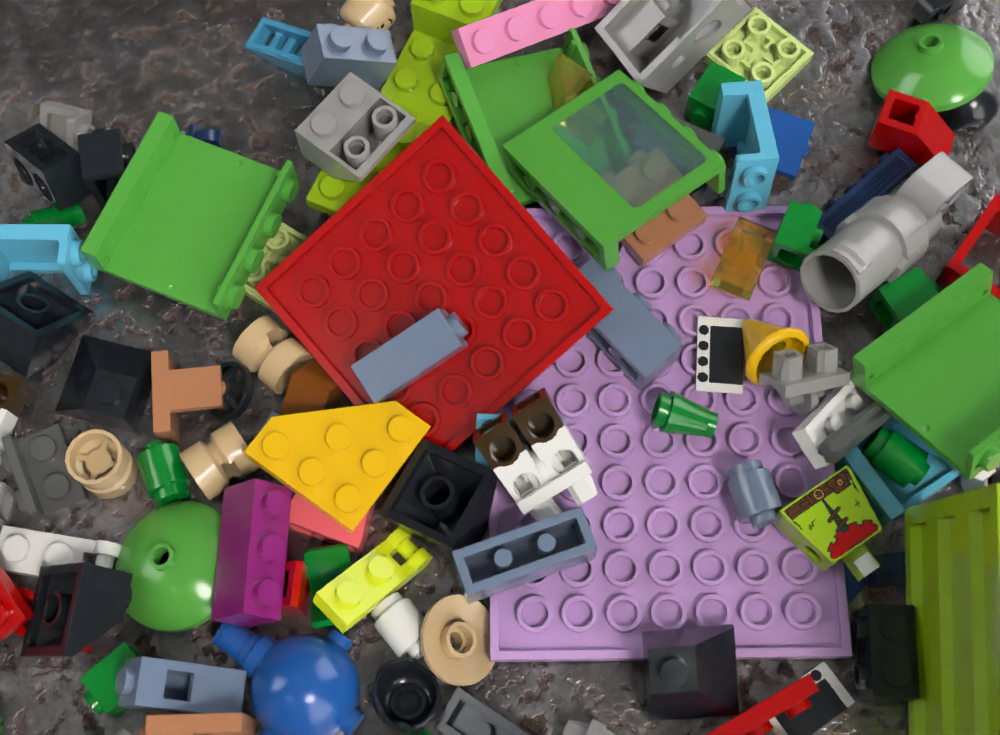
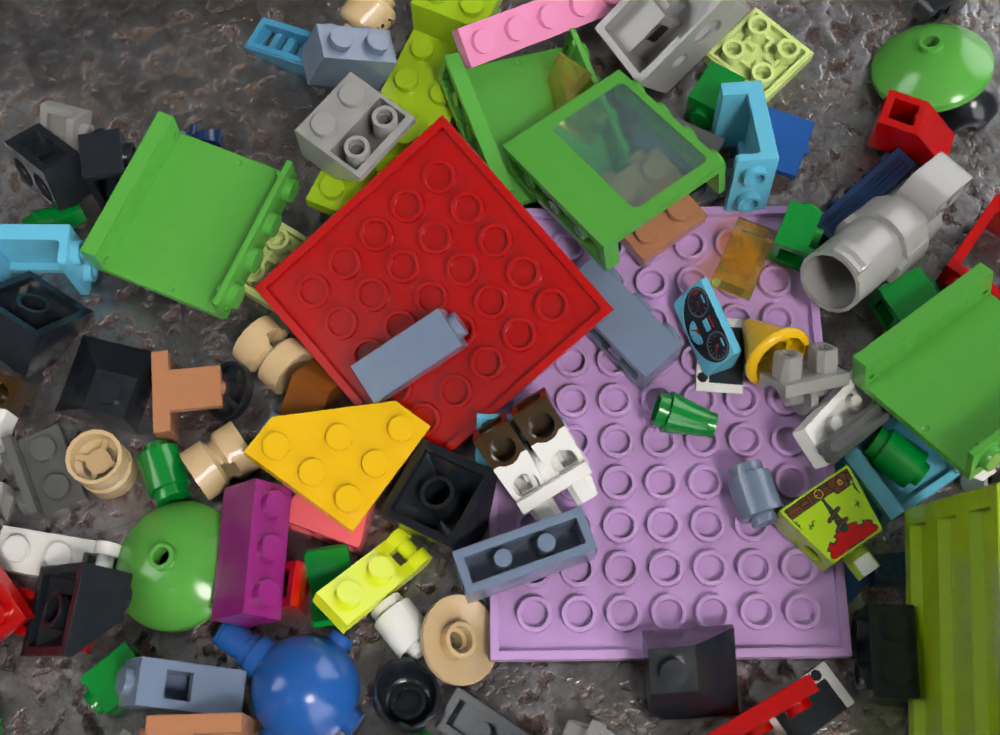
none -> slope [674,277,741,376]

